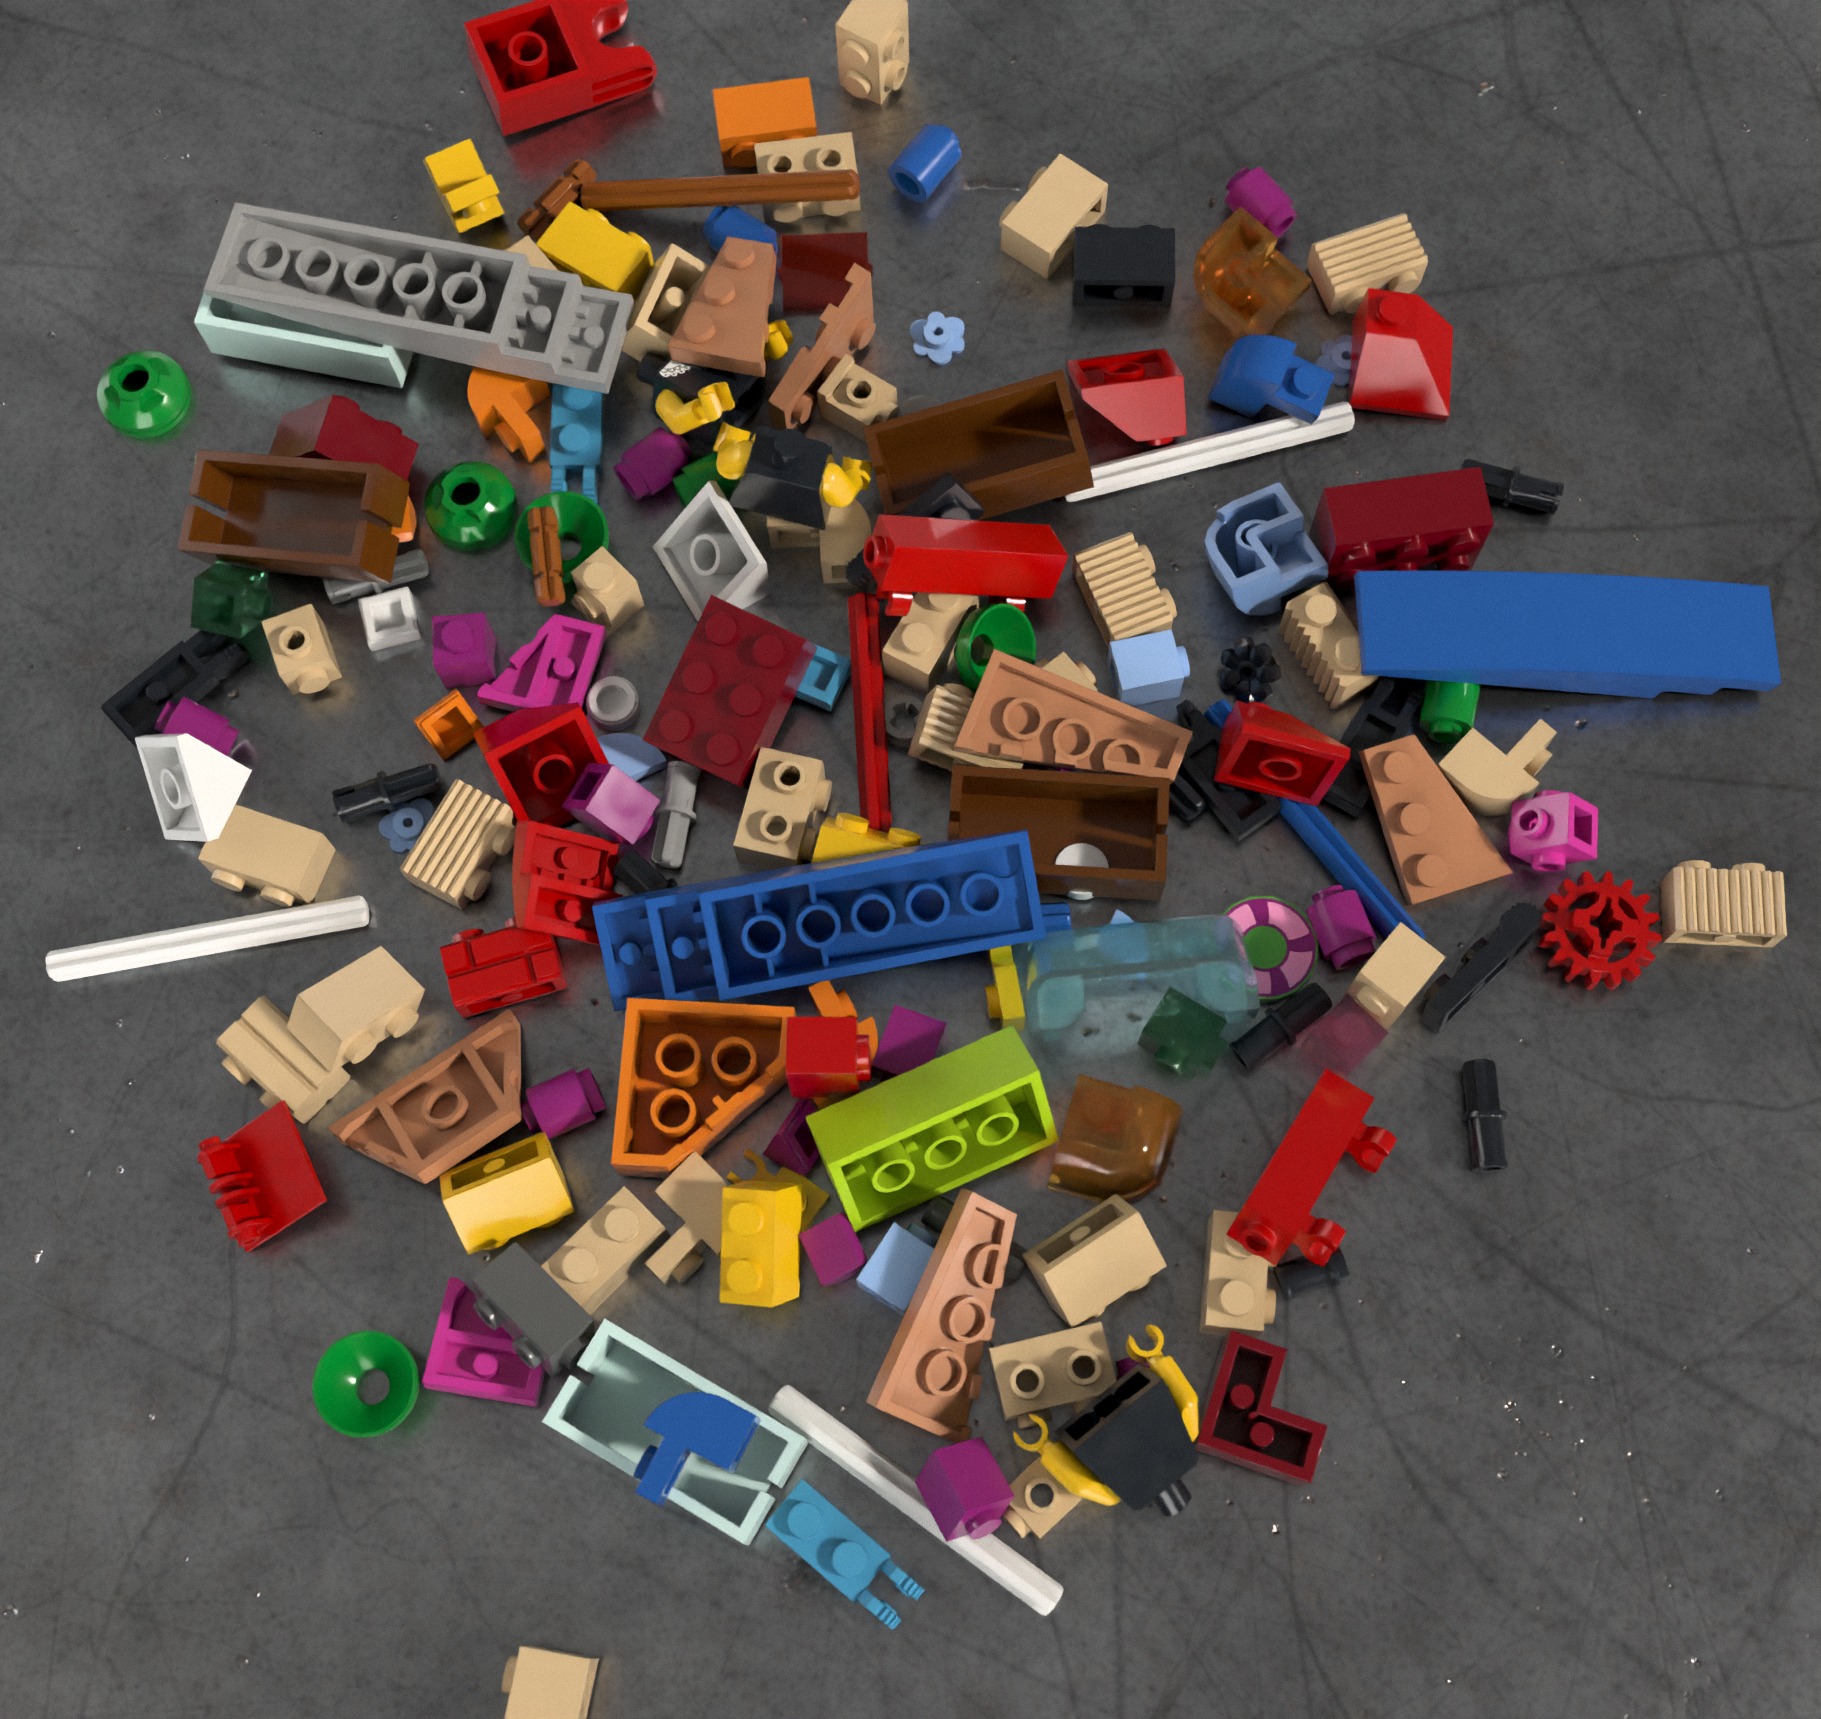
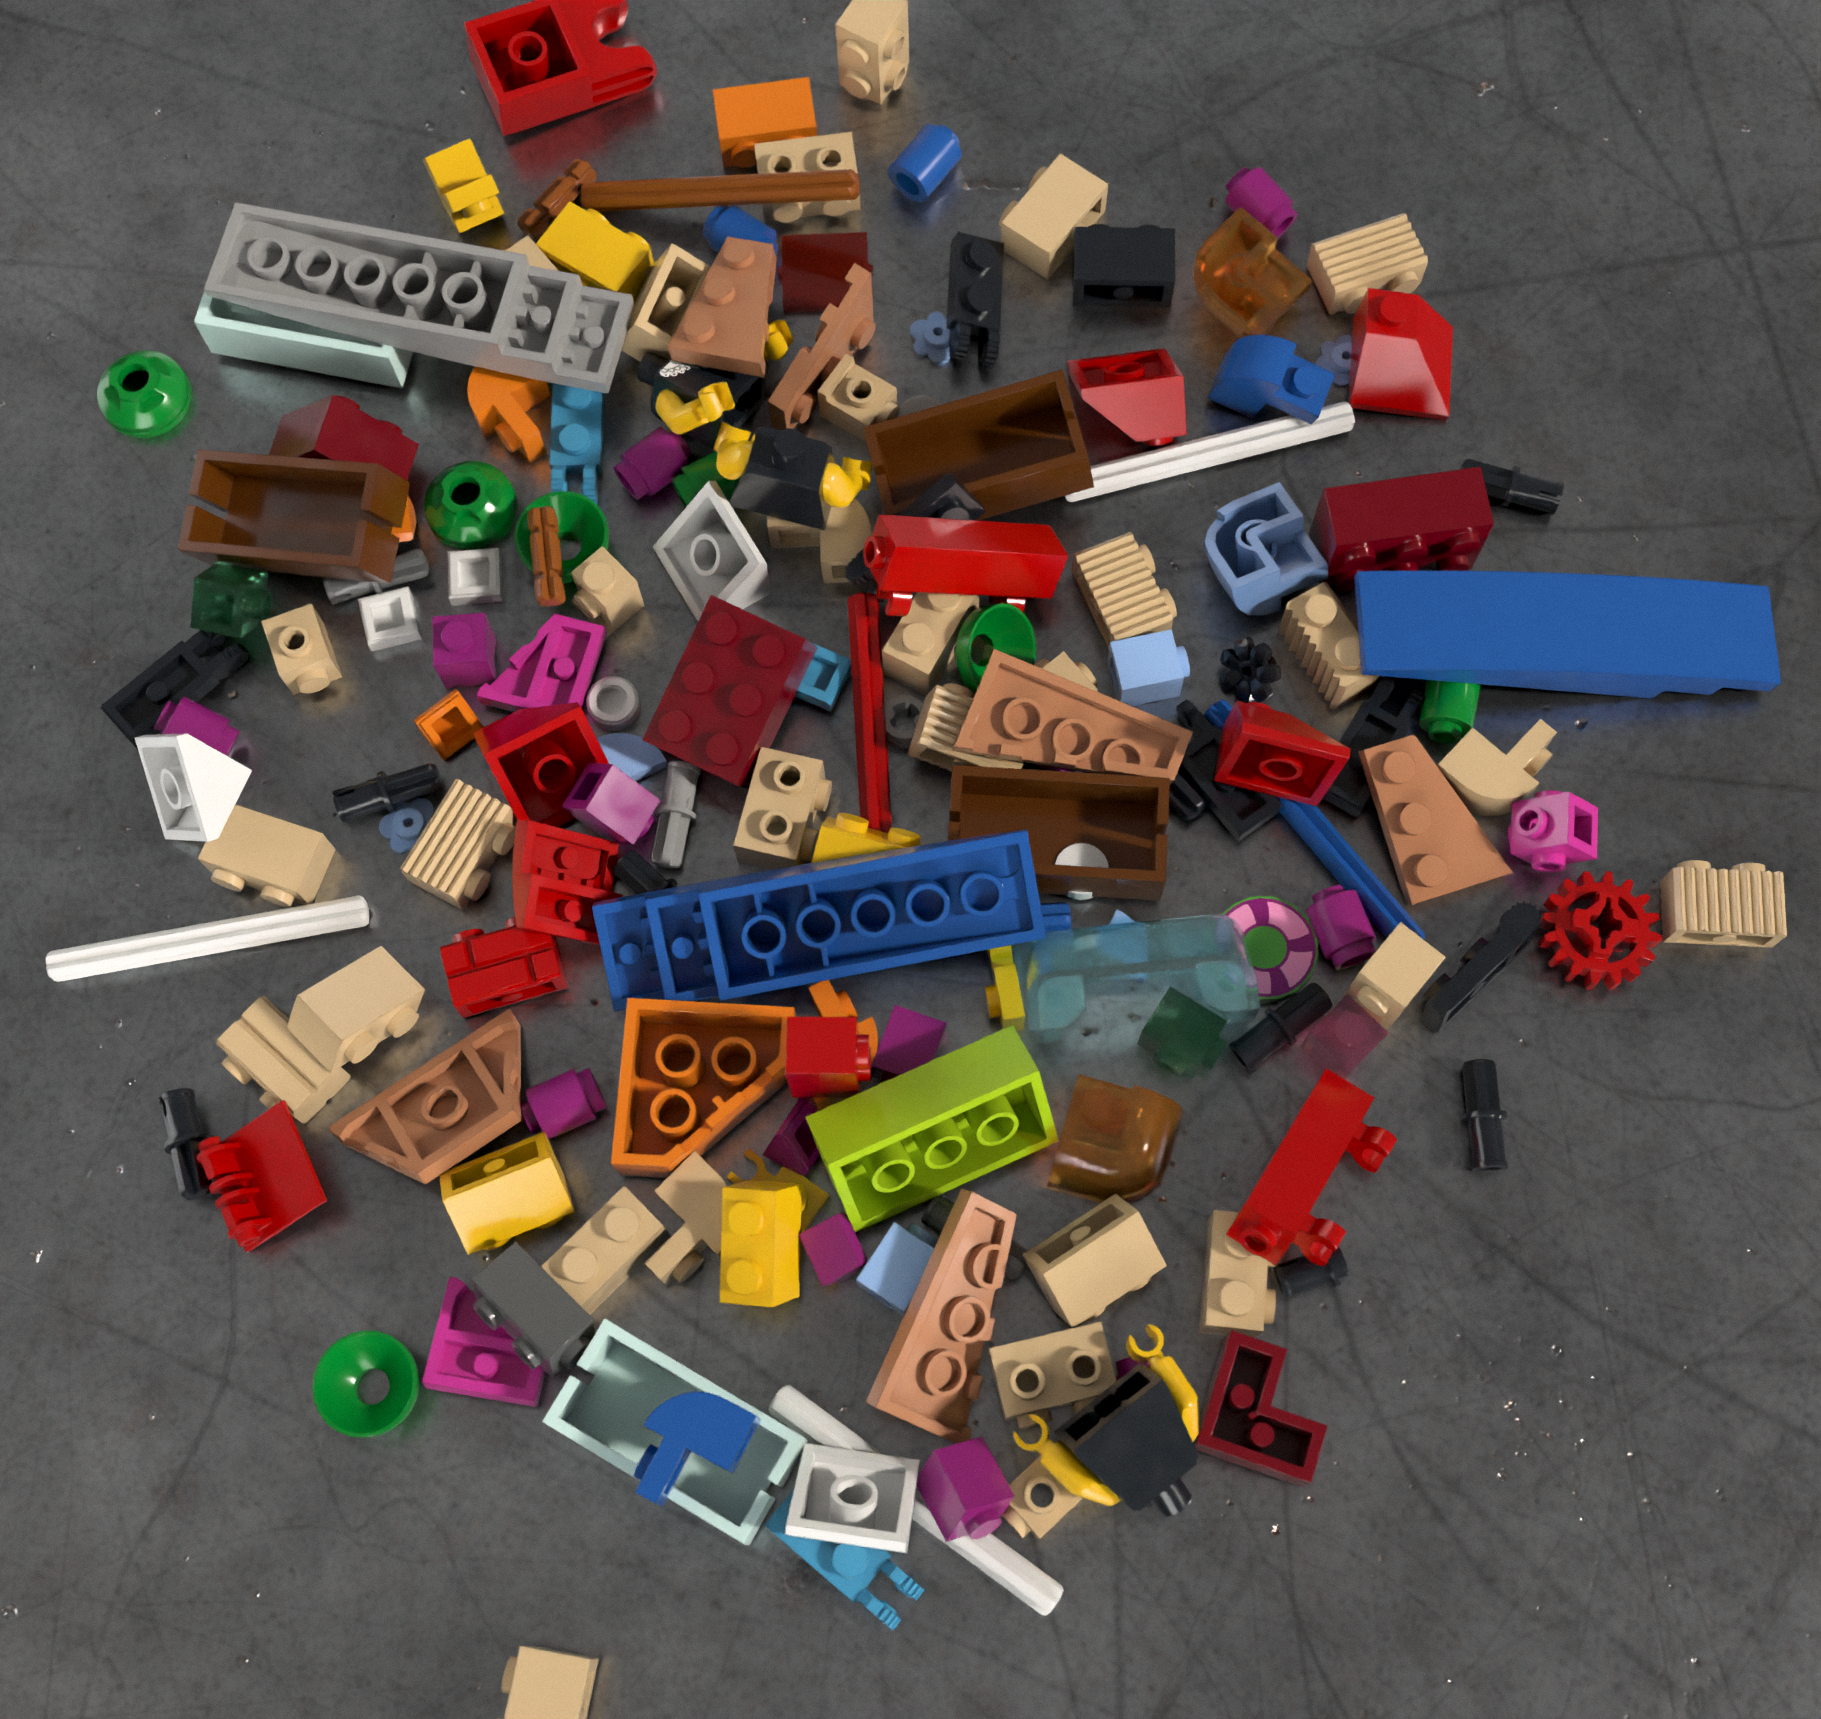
none -> black axle [158,1088,212,1200]
none -> white tile [448,548,503,606]
none -> white slope [785,1443,920,1554]
none -> black hinge [946,232,1004,369]

